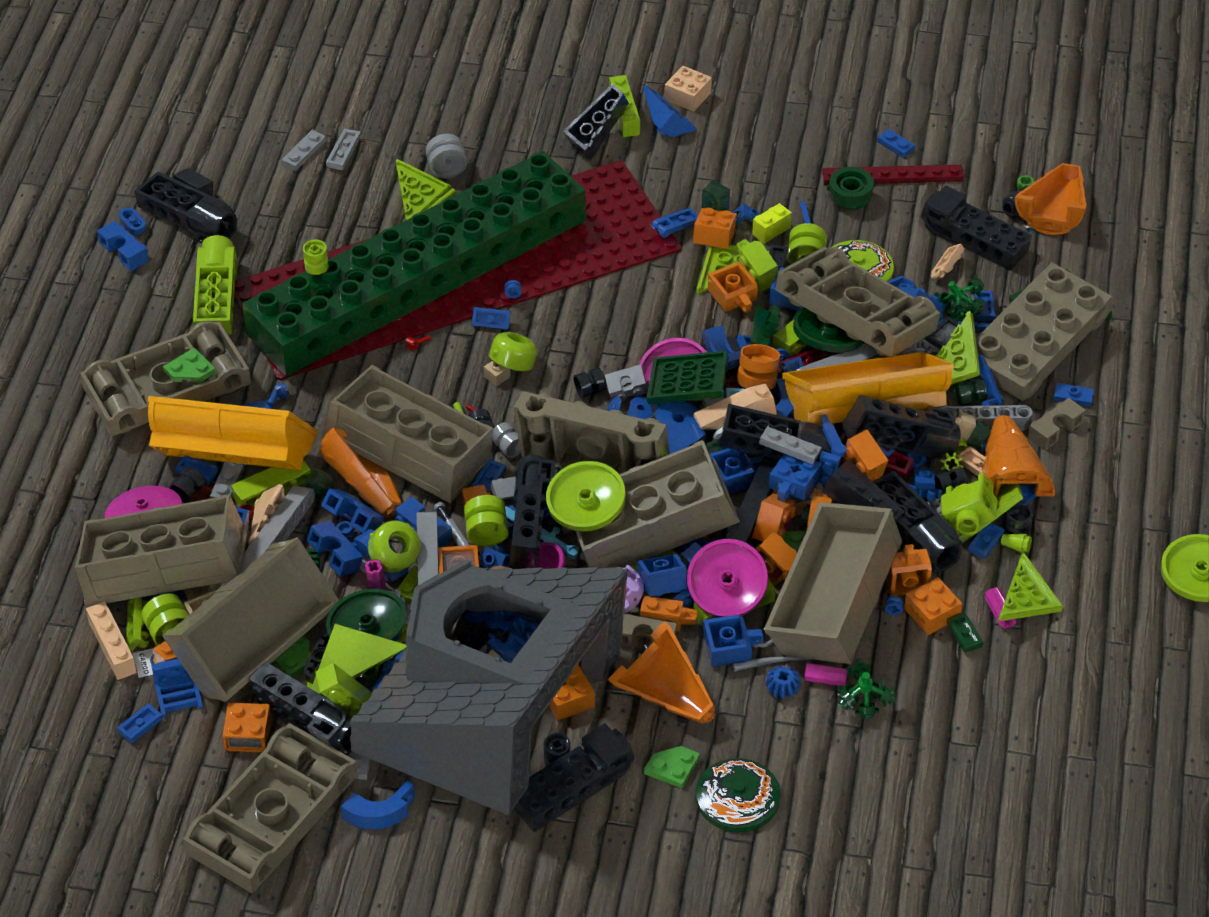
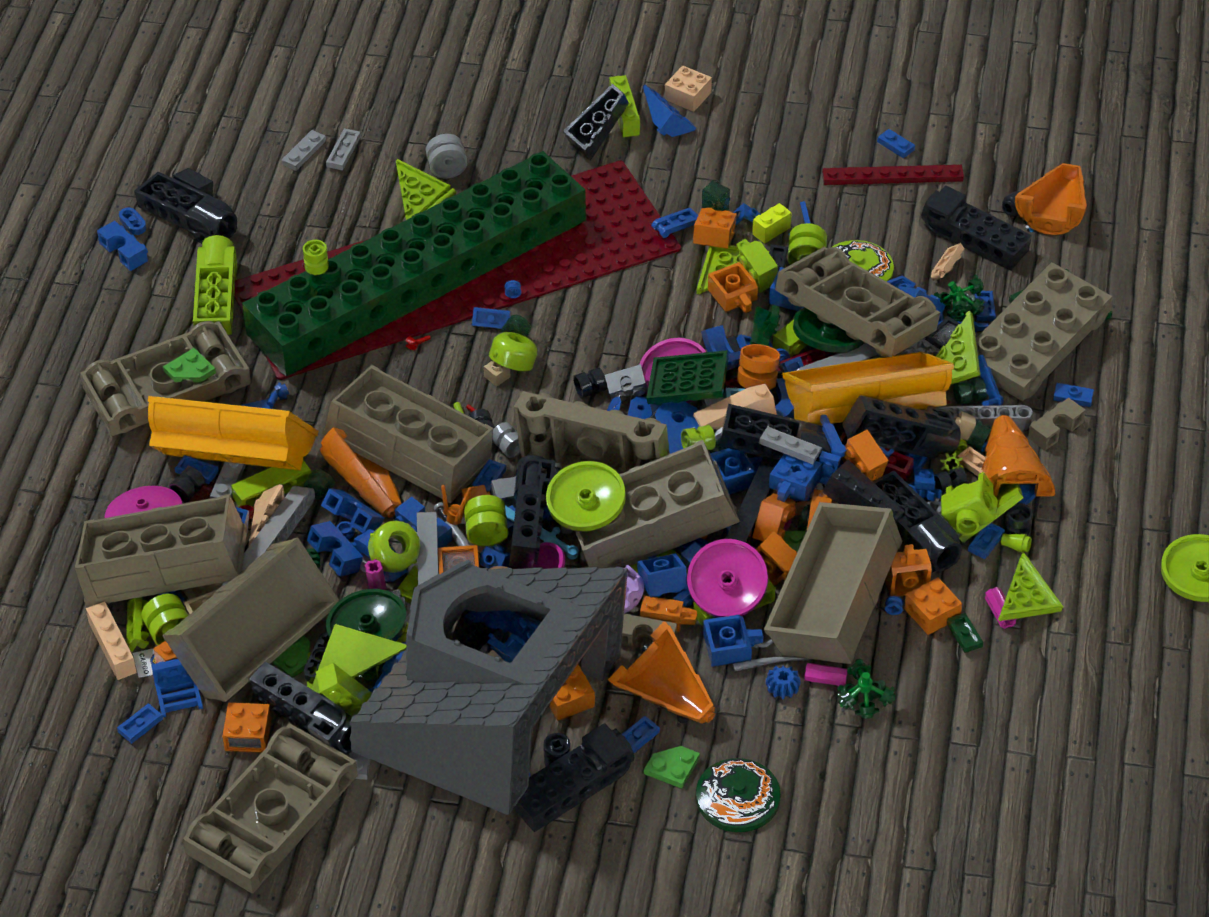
blue arch [341,780,415,829] -> none
dark green piece [827,167,876,210] -> none
bright green tile [1017,175,1034,191] -> none
none -> orange plant [441,485,472,525]
none -> clear green wheel [502,315,531,337]
none -> blue plate [622,716,660,753]
none -> lime wheel [681,425,716,450]

